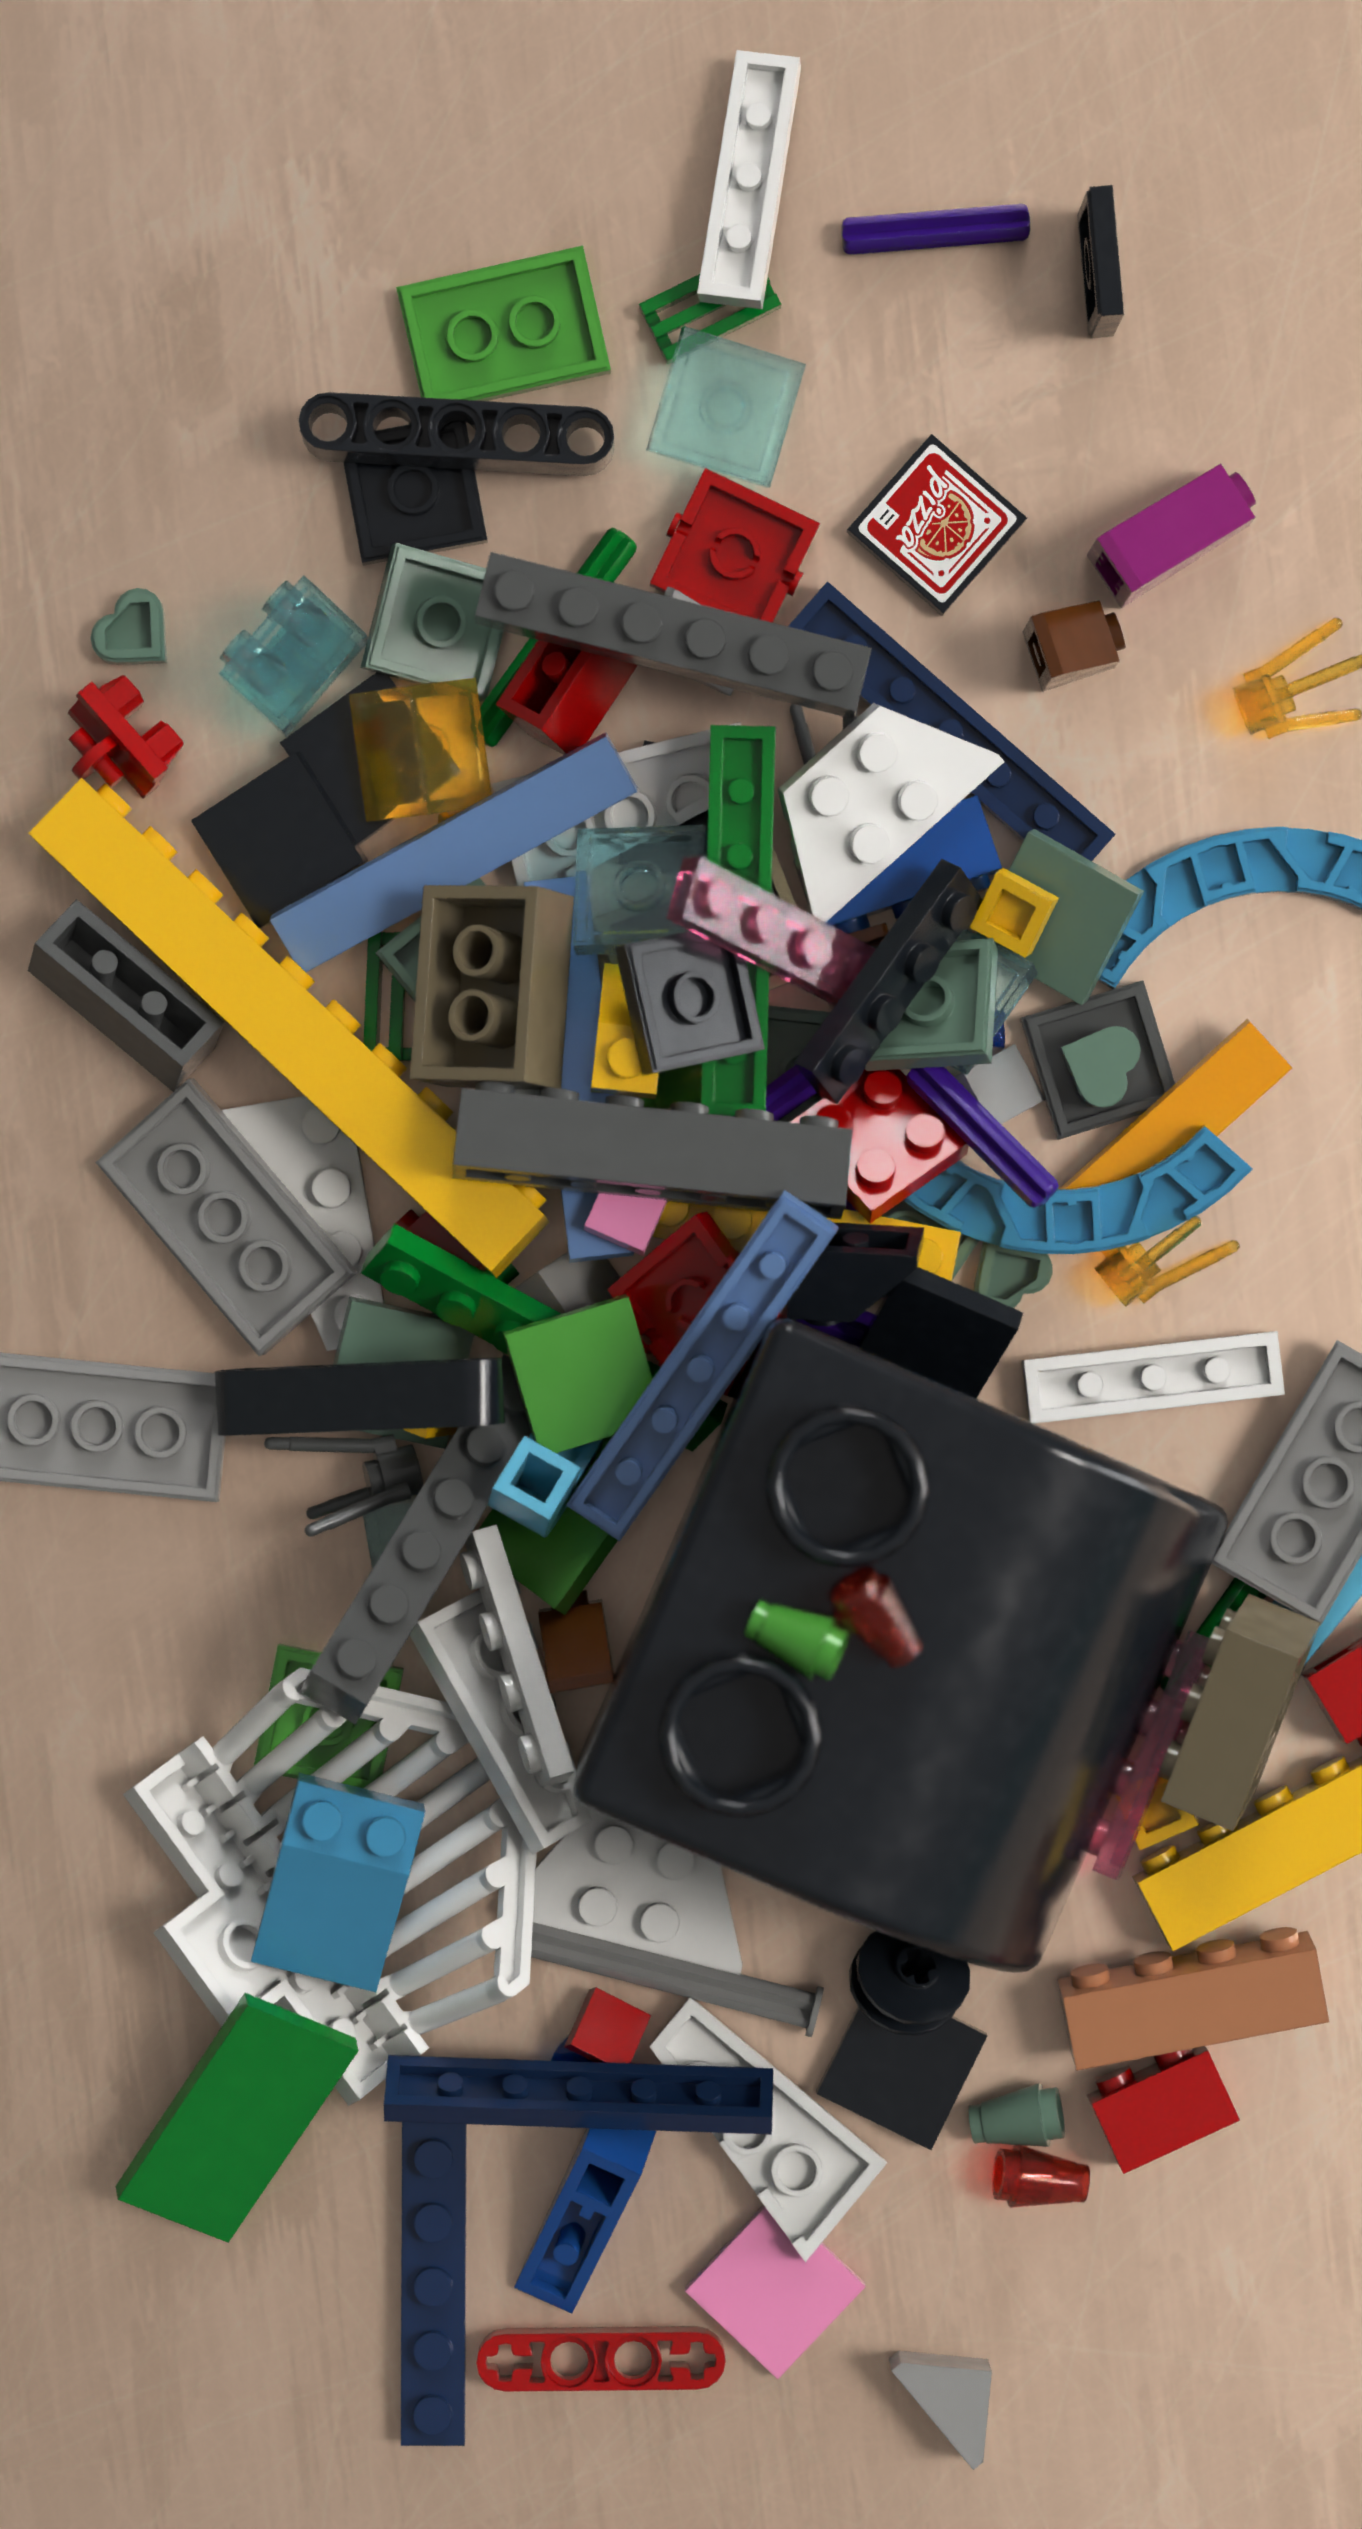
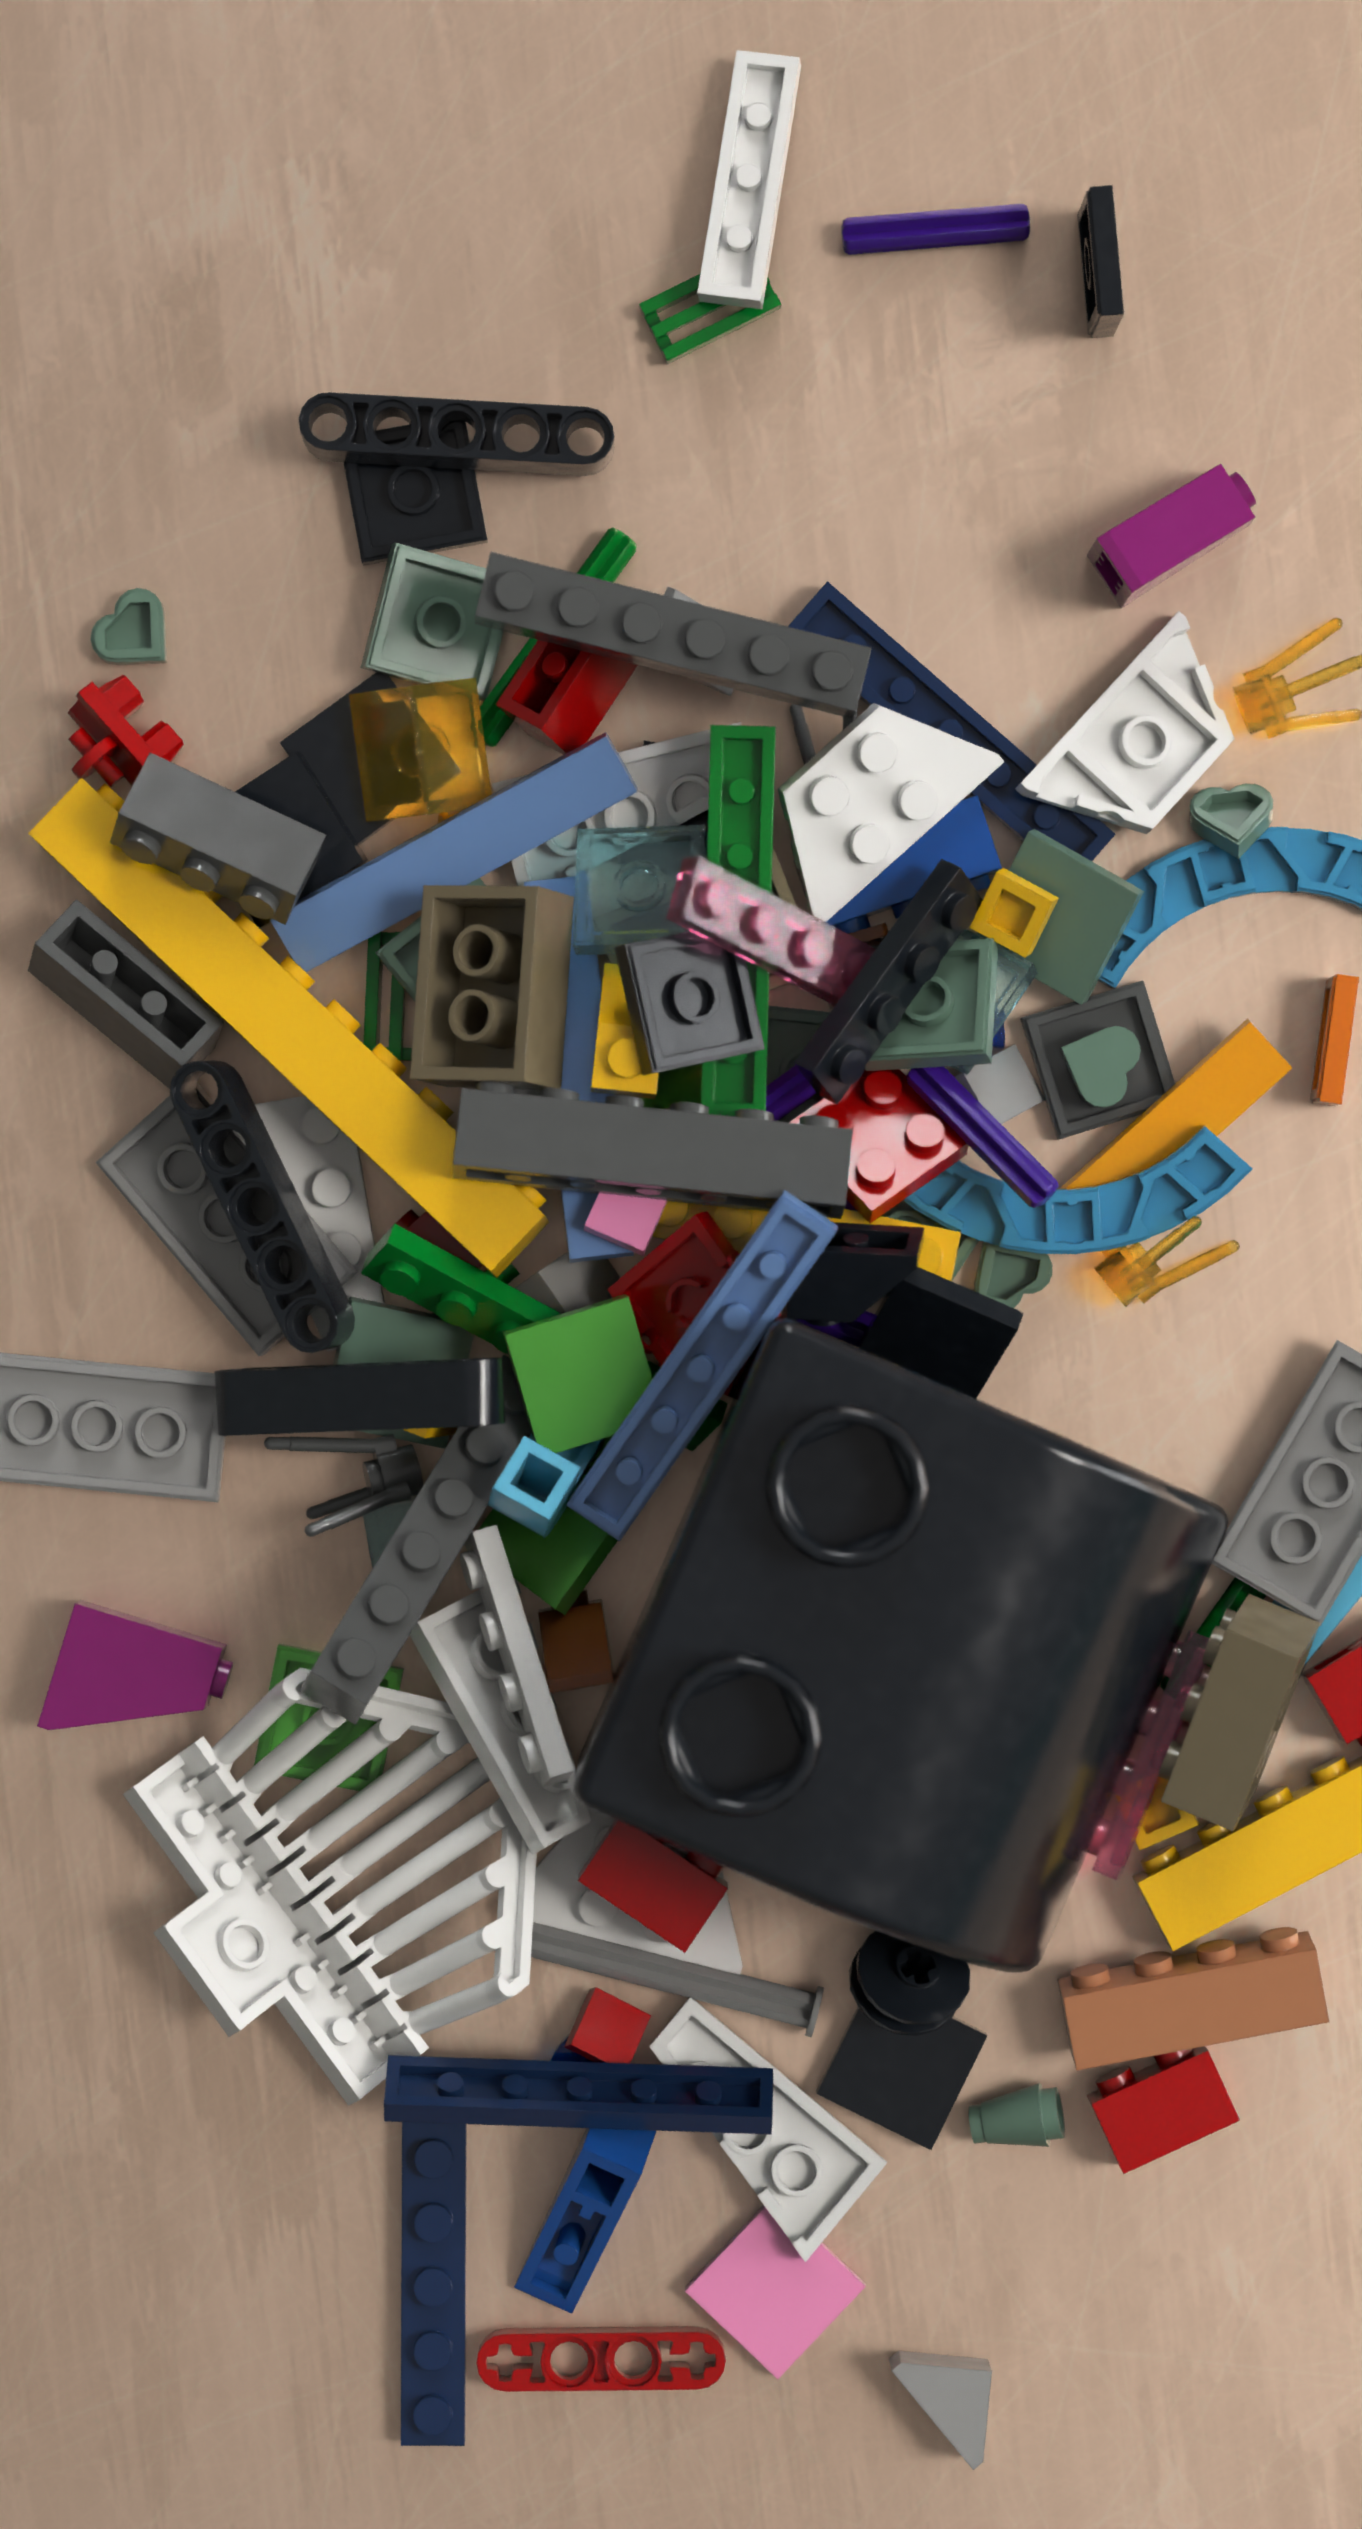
green tile [115,1993,359,2243] -> none
clear light blue slope [219,575,368,737] -> none
dark azure slope [251,1773,425,1992] -> none
bright green tile [396,245,611,401] -> none
clear light blue tile [646,326,806,488] -> none
red plate [650,468,820,623] -> none
bright green cone [745,1600,850,1681] -> none
clear red cone [830,1566,923,1668] -> none
tile [847,434,1027,616] -> none
clear red cone [992,2145,1090,2208] -> none
white plate [1022,1331,1285,1424] -> none
reddish brown slope [1023,600,1126,692] -> none
none -> magenta slope [37,1600,233,1730]
none -> dark grey brick [110,753,326,925]
none -> black beam [170,1060,355,1353]
none -> red brick [578,1820,728,1953]
none -> white wing [1015,611,1235,834]
none -> sand green tile [1190,783,1273,859]
none -> orange tile [1310,974,1359,1106]

